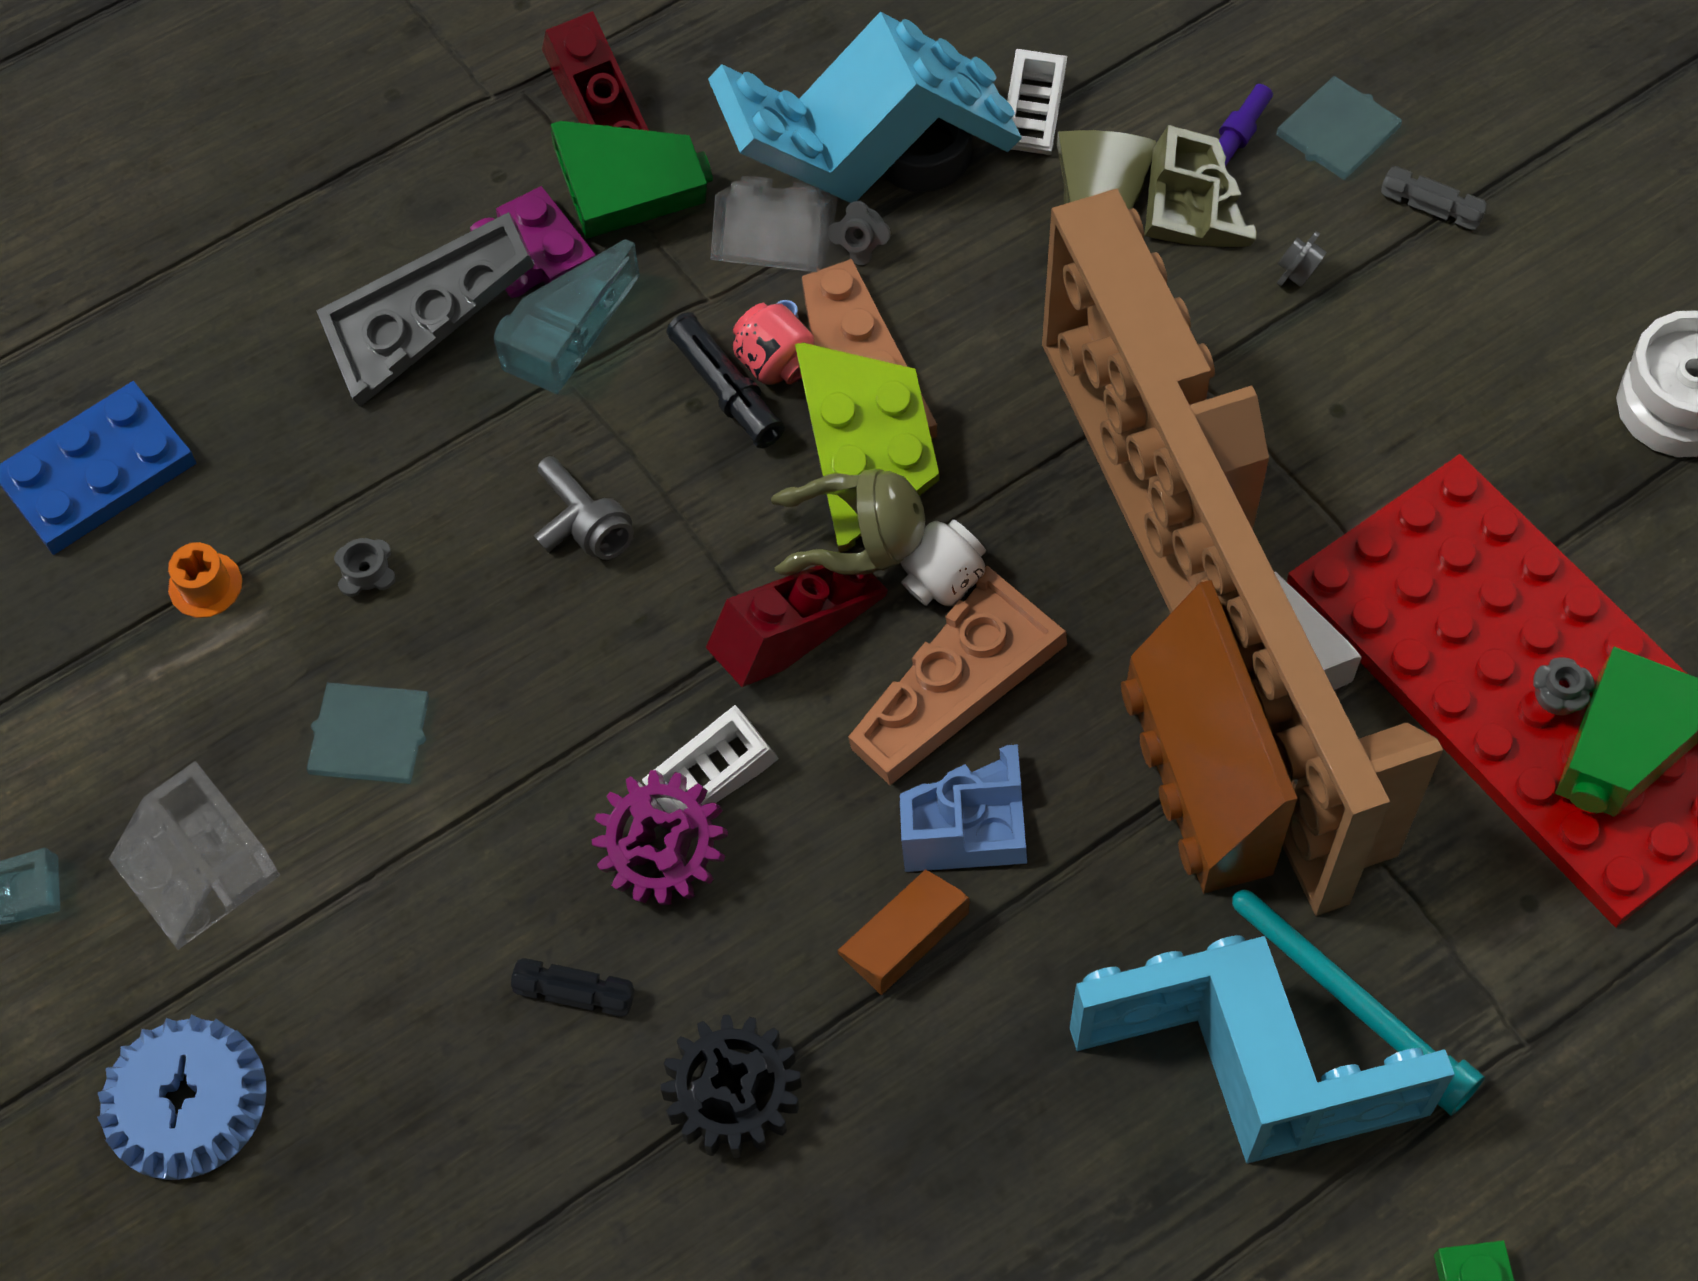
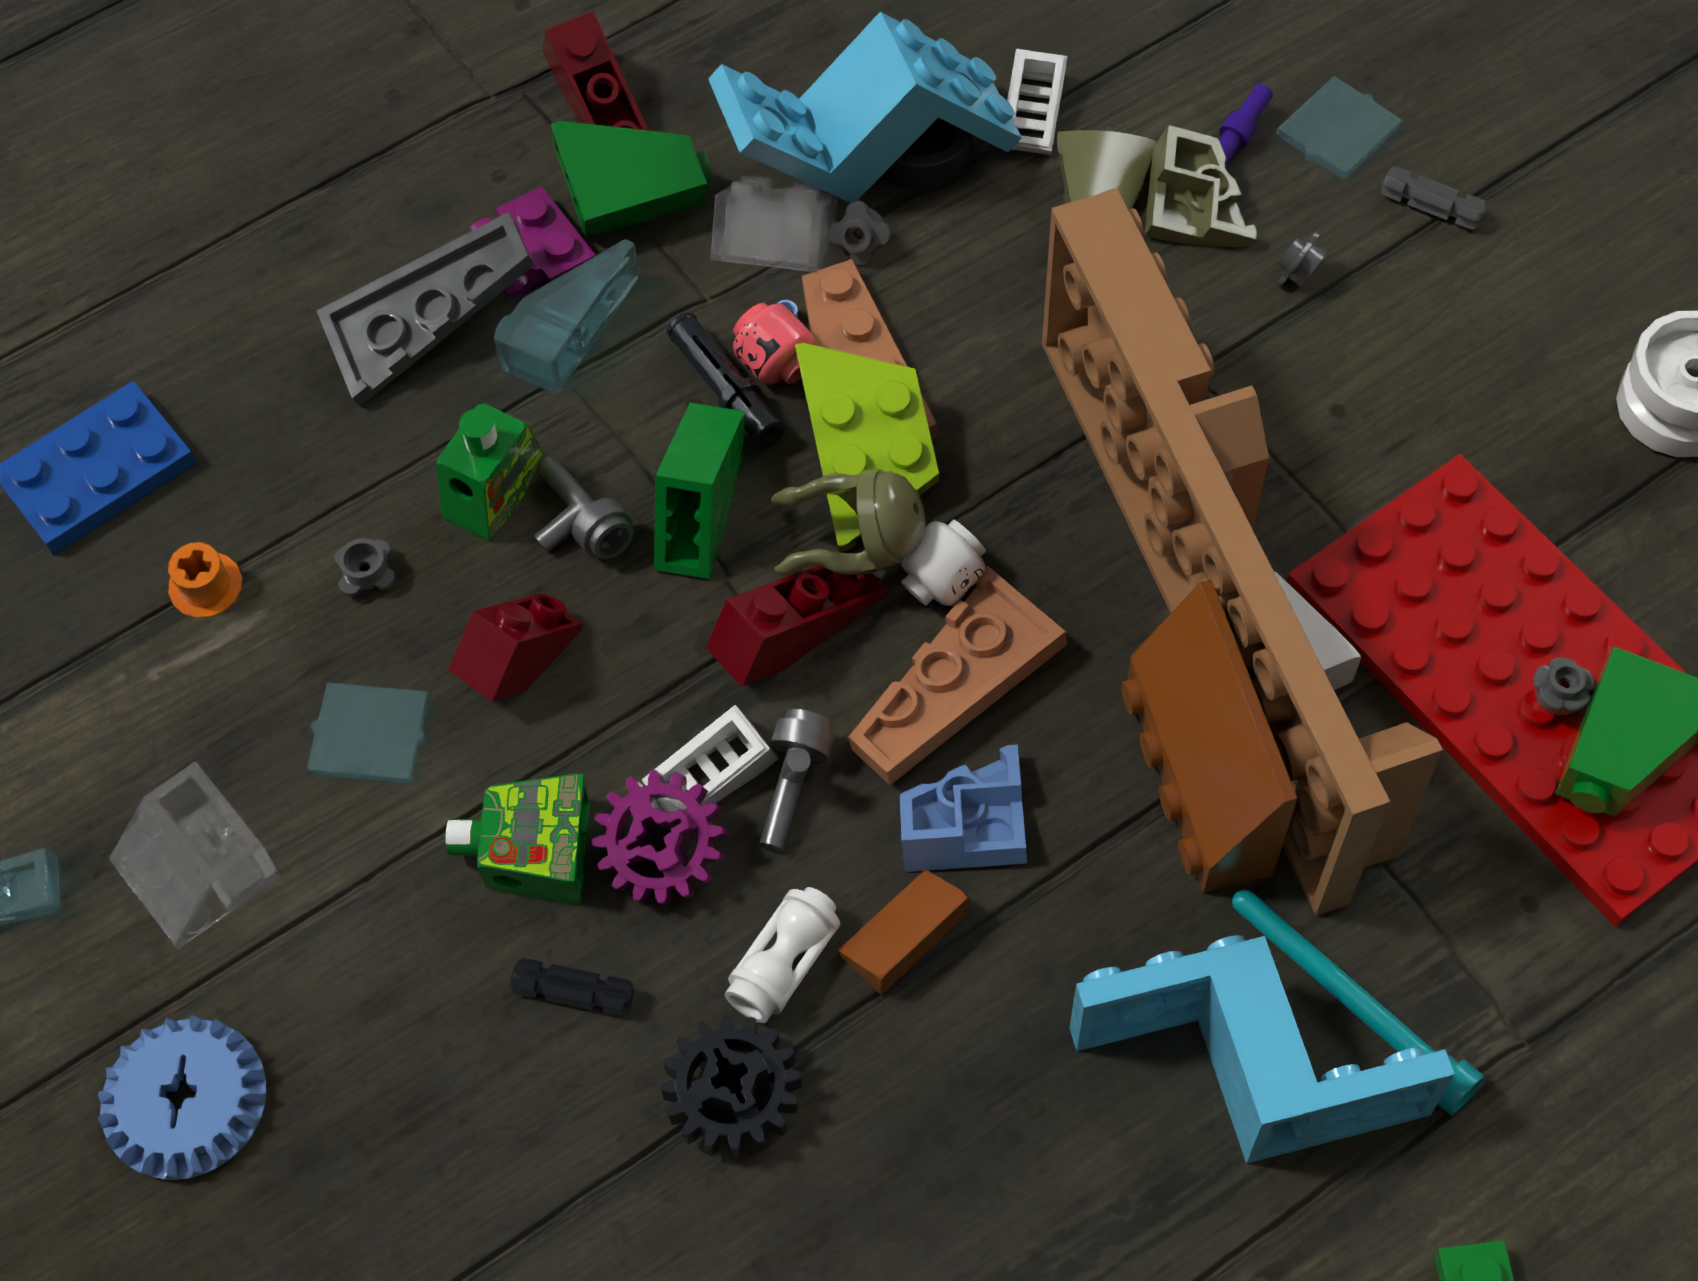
none -> green torso [436,403,546,542]
none -> torso [446,774,591,905]
none -> dark red slope [448,594,584,702]
none -> green slope [654,403,745,579]
none -> white piece [725,887,840,1023]
none -> flat silver piece [759,709,835,851]

